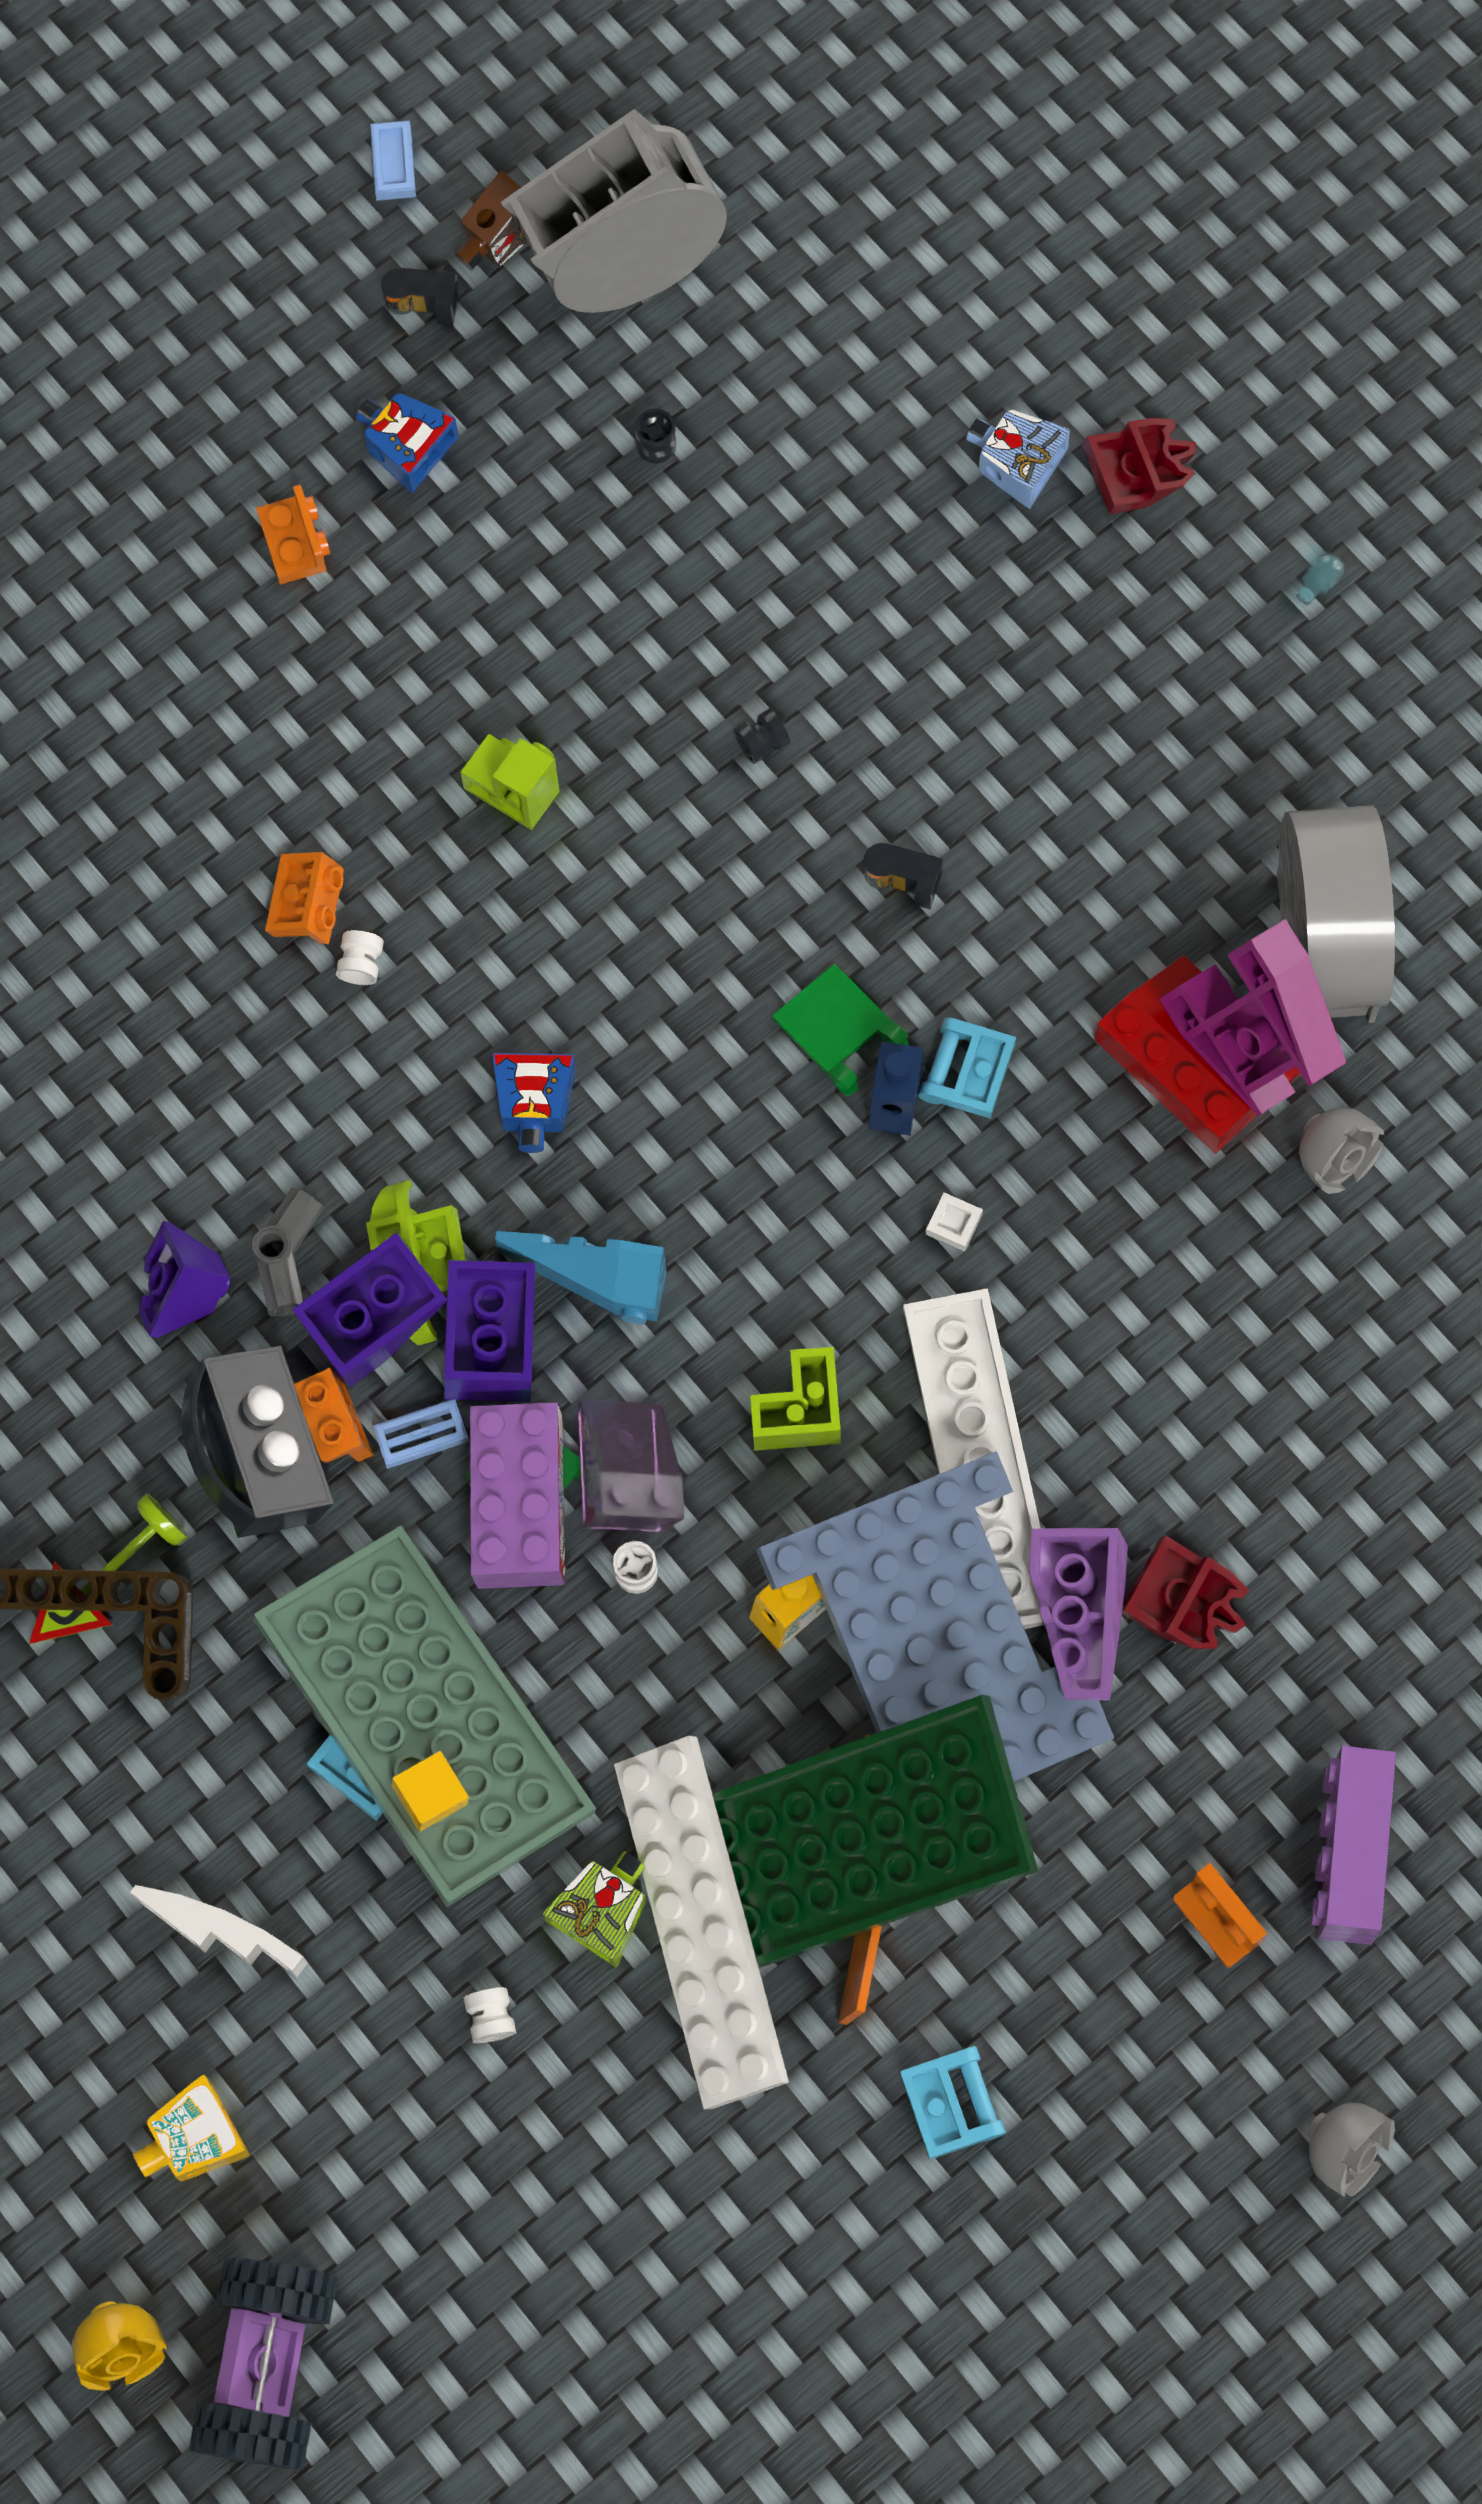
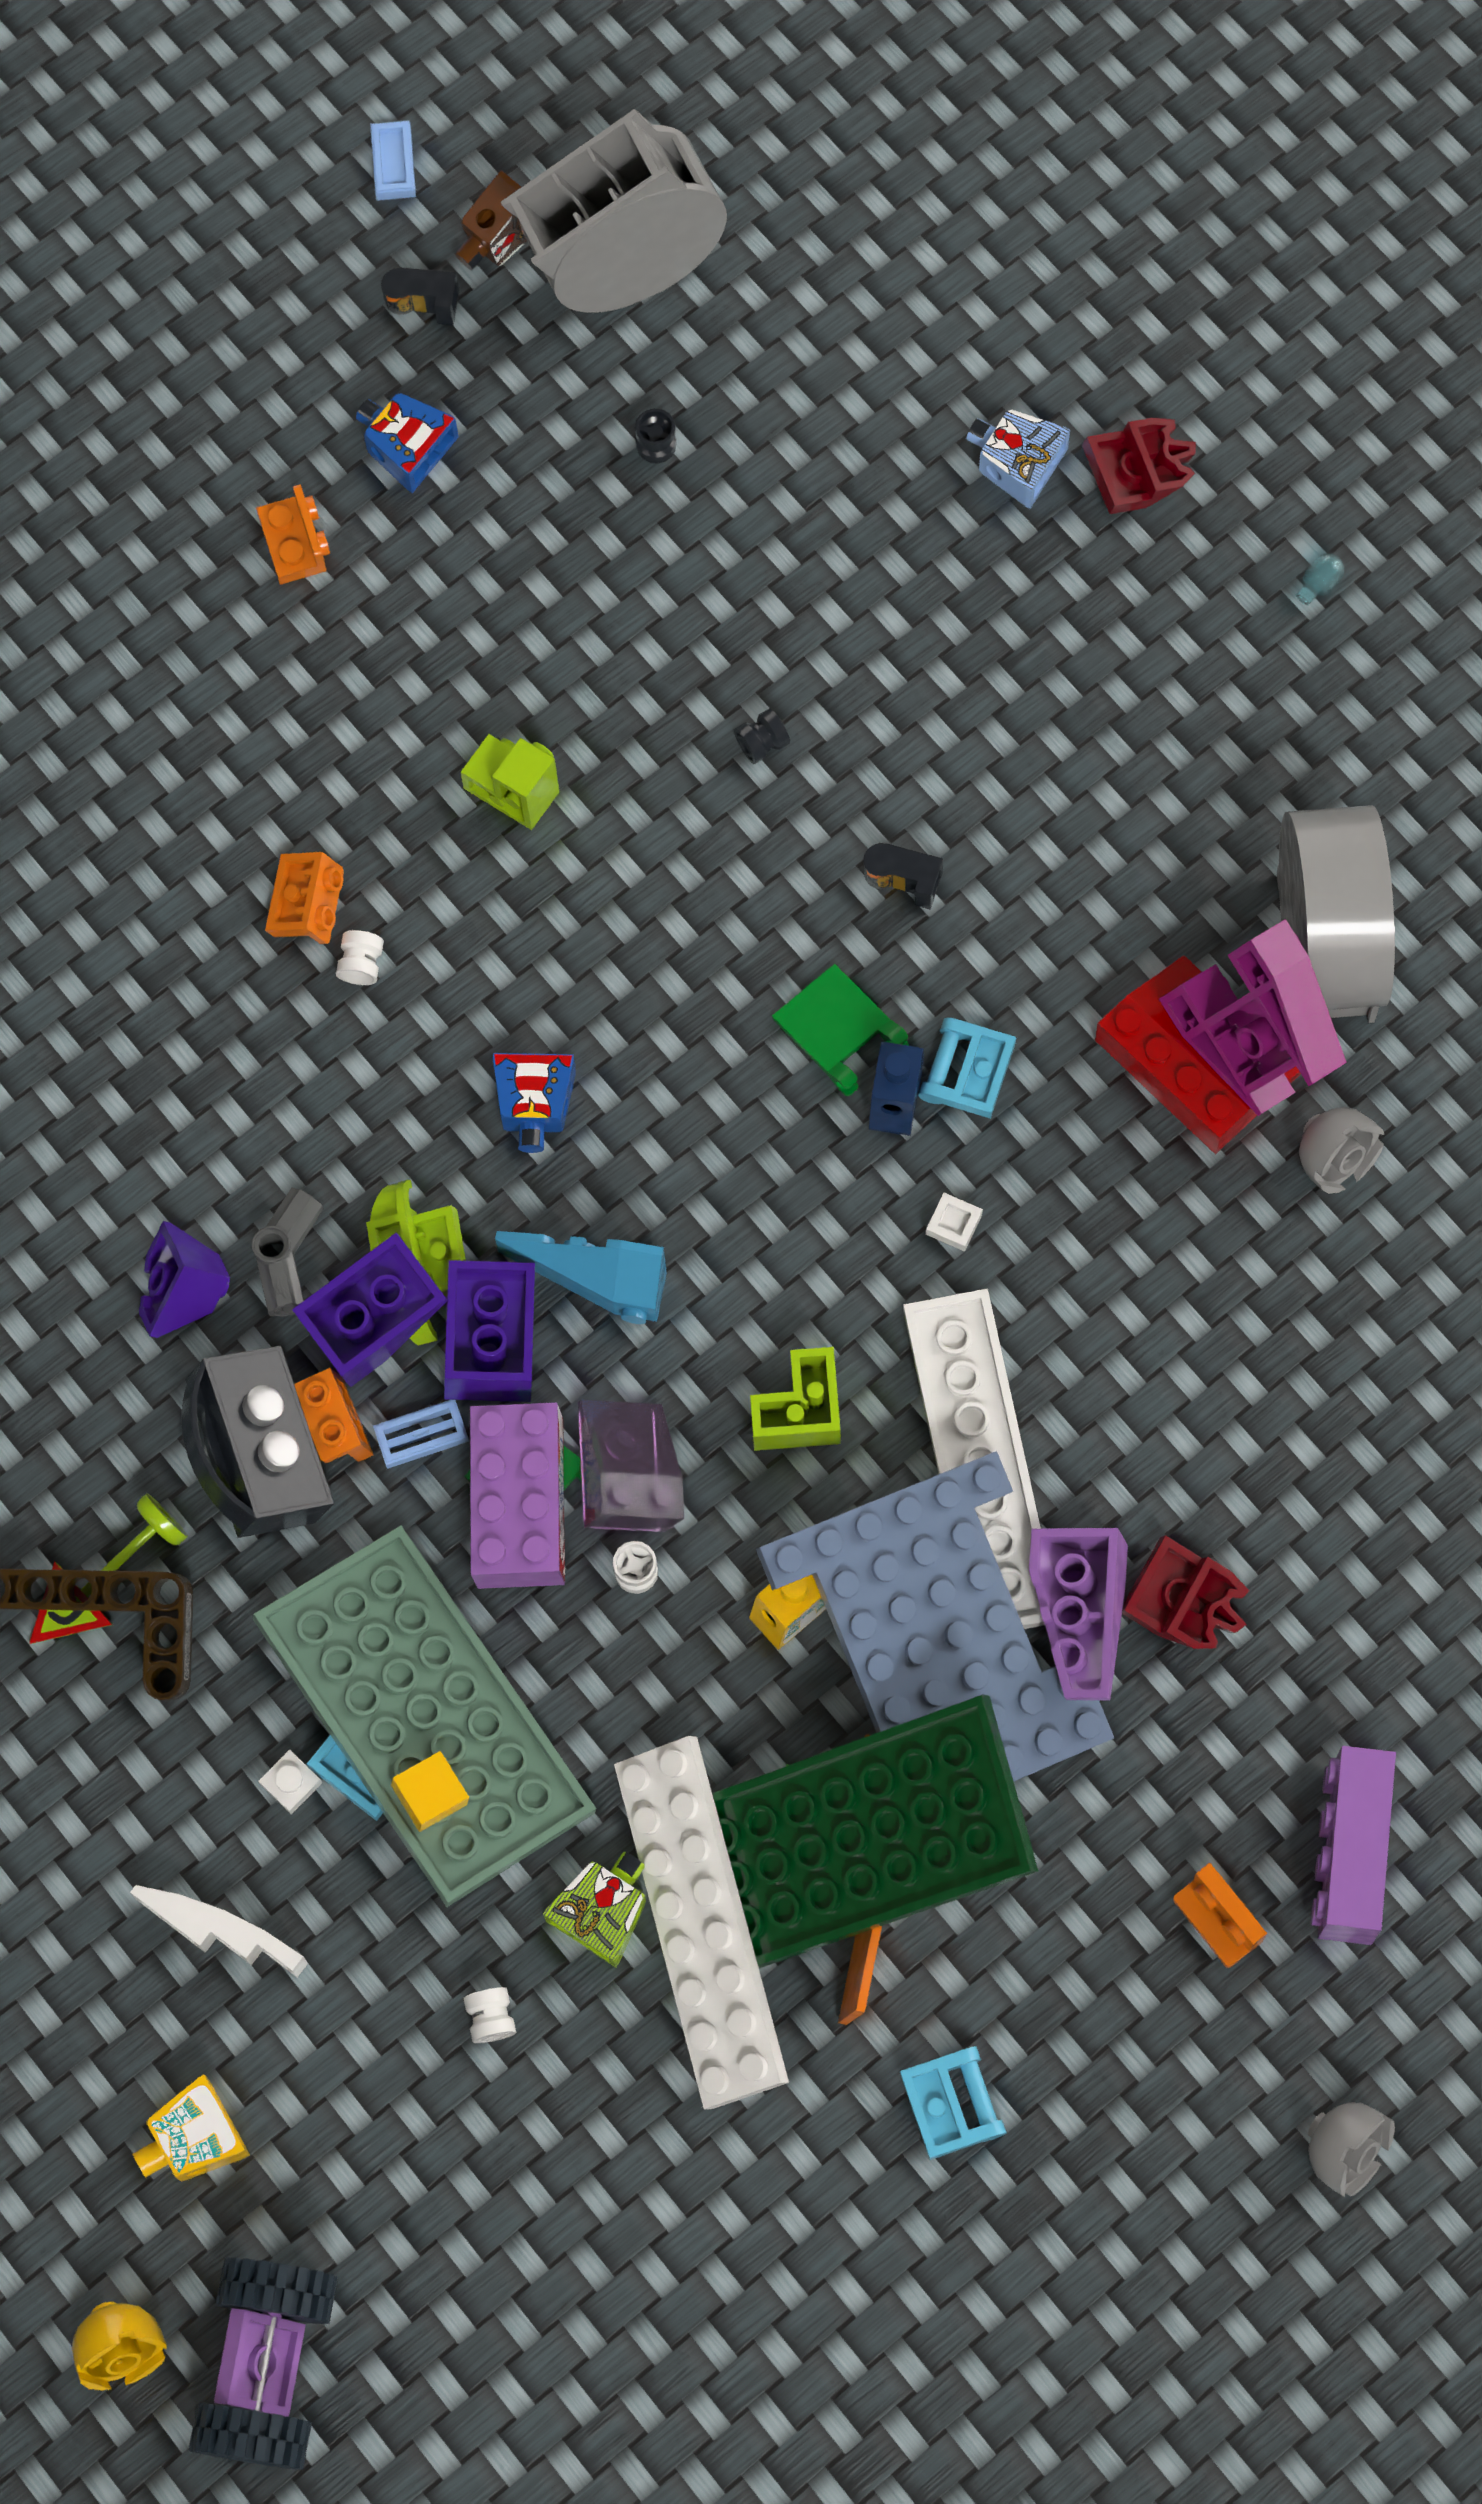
none -> white plate [258,1750,322,1814]

